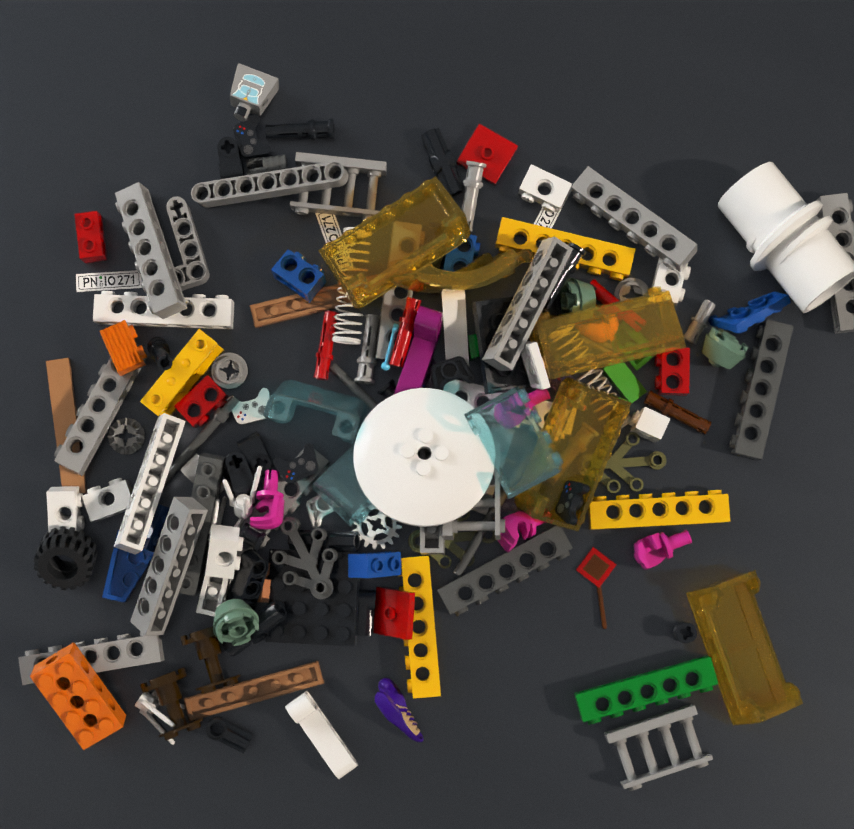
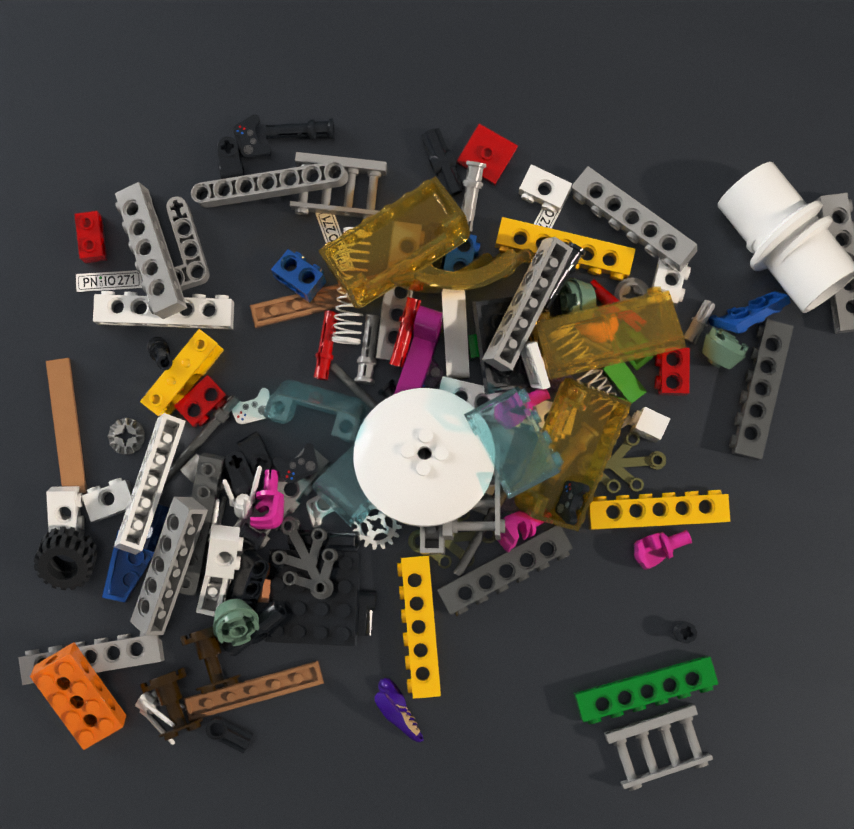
light grey brick [54,352,148,477] -> none
orange brick [99,320,147,376] -> none
light grey gear [211,352,248,389] -> none
light grey torso [230,63,279,121] -> none
dark grey hinge [246,154,288,175] -> none
white beam [285,691,358,779] -> none
blue brick [348,551,401,578] -> none
red plate [373,587,415,640] -> none
medium azure hinge [381,323,399,371] -> none
black piece [431,356,475,390] -> none
piece [576,547,617,629] -> none
reddish brown pin [644,390,712,435] -> none
clear yellow windscreen [686,570,803,725] -> none

